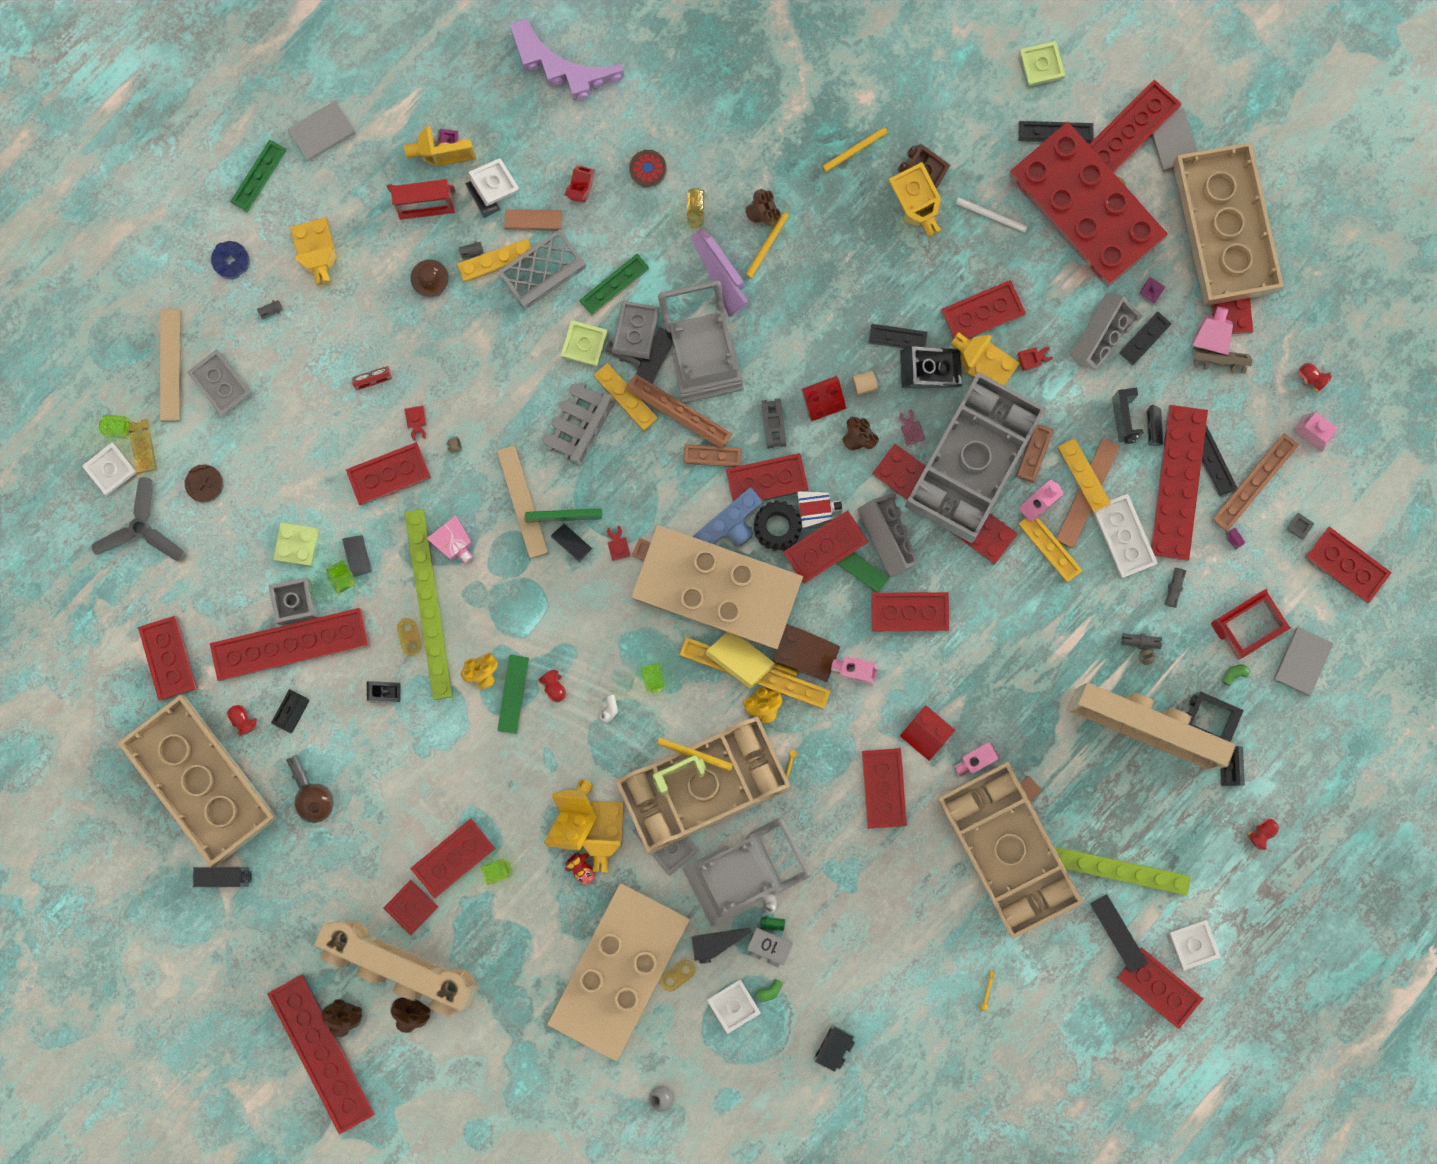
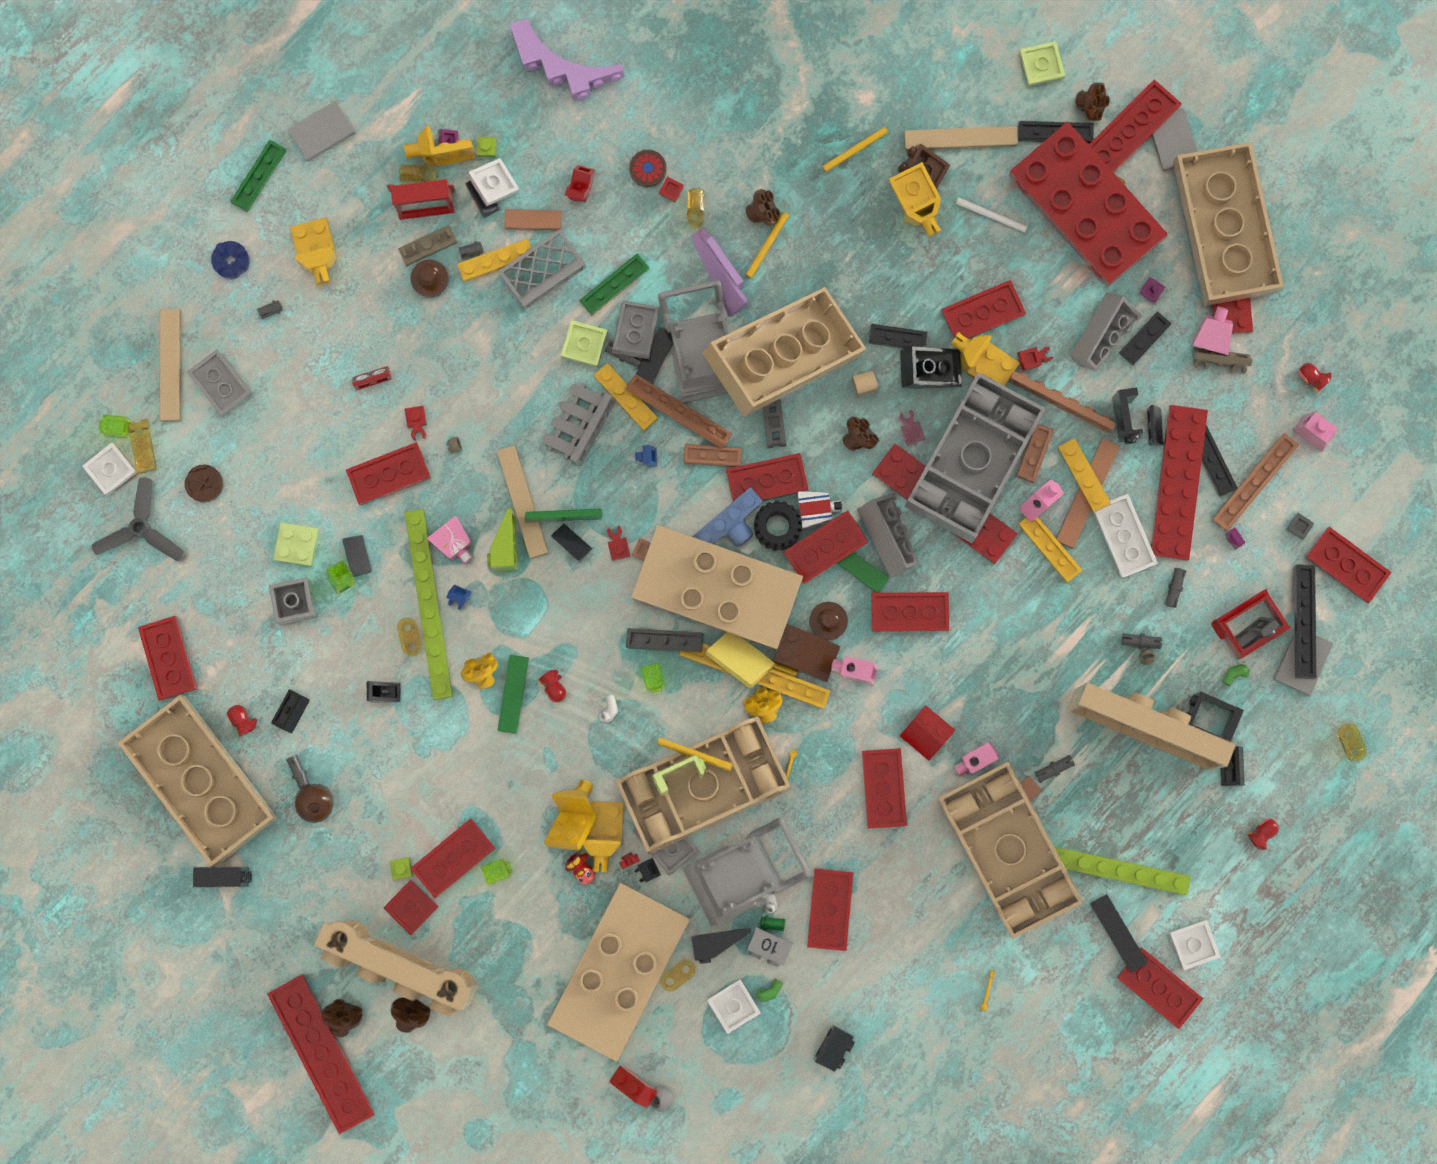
red plate [210,608,369,681] -> none
red plate [801,376,846,422] -> none
none -> lime plate [389,857,413,880]
none -> dark tan plate [398,225,457,267]
none -> clear yellow piece [399,163,439,182]
none -> blue tile [446,585,471,610]
none -> lime plate [476,137,496,158]
none -> lime slope [487,508,518,572]
none -> red brick [609,1065,658,1108]
none -> red plate [619,852,640,870]
none -> black plate [626,628,704,653]
none -> blue tile [635,445,657,467]
none -> black tile [635,858,661,883]
none -> red plate [659,176,684,203]
none -> tan plate [702,287,866,417]
none -> red plate [807,868,854,951]
none -> reddish brown plate [809,602,848,641]
none -> tan tile [904,126,1018,151]
none -> nougat plate [1009,371,1117,434]
none -> dark grey pin [1035,755,1075,783]
none -> reddish brown plate [1075,82,1110,121]
none -> dark grey plate [1235,617,1279,647]
none -> black plate [1294,564,1317,679]
none -> clear yellow plate [1338,723,1367,762]

